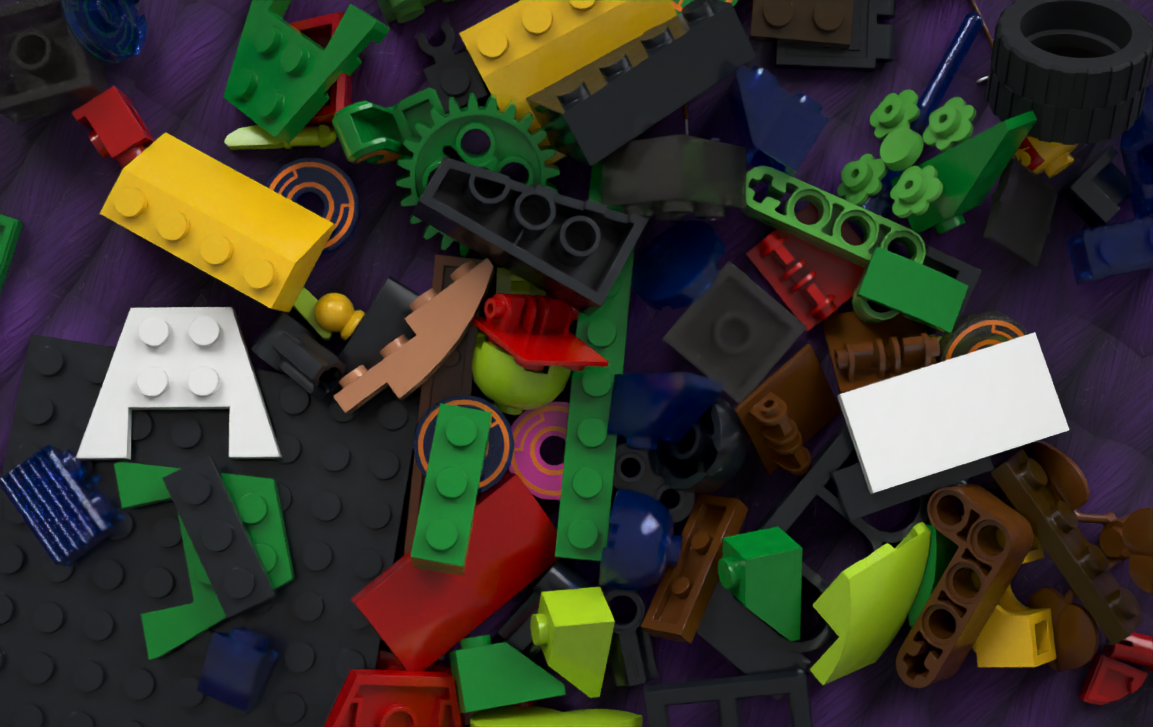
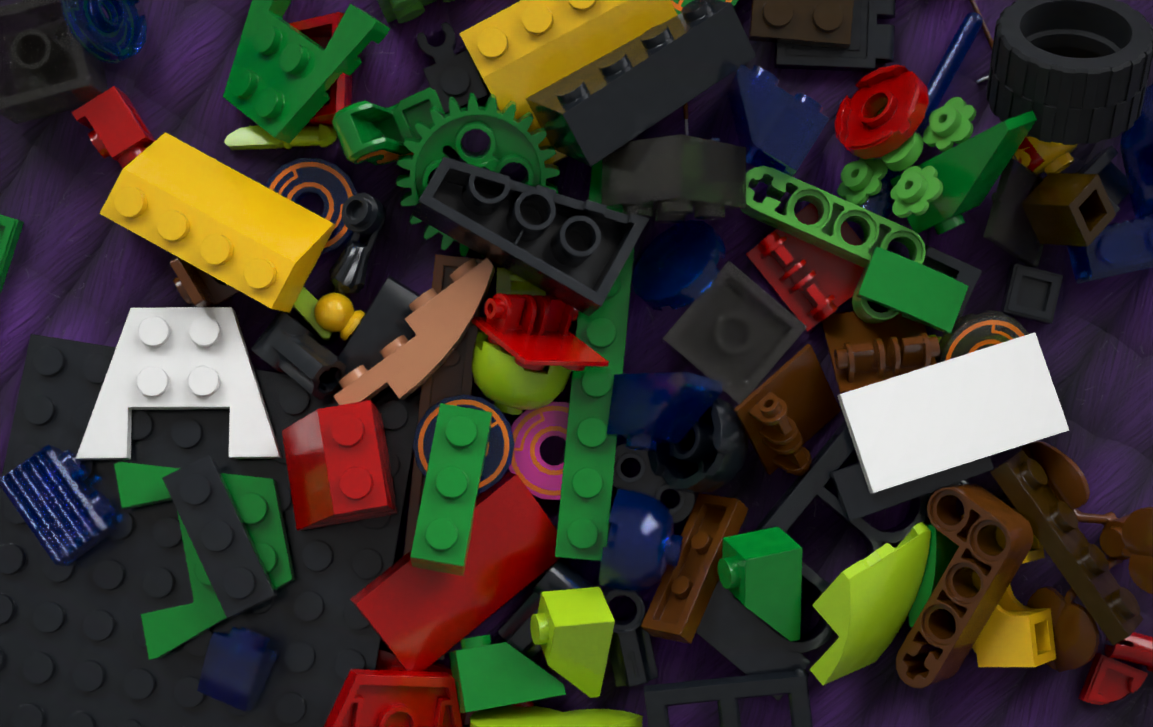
none -> reddish brown bracket [169,257,240,308]
none -> red slope [282,400,398,531]
none -> black piece [329,193,386,295]
none -> red tile [835,64,929,159]
none -> black tile [1000,264,1063,325]
none -> dark brown brick [1021,173,1116,247]

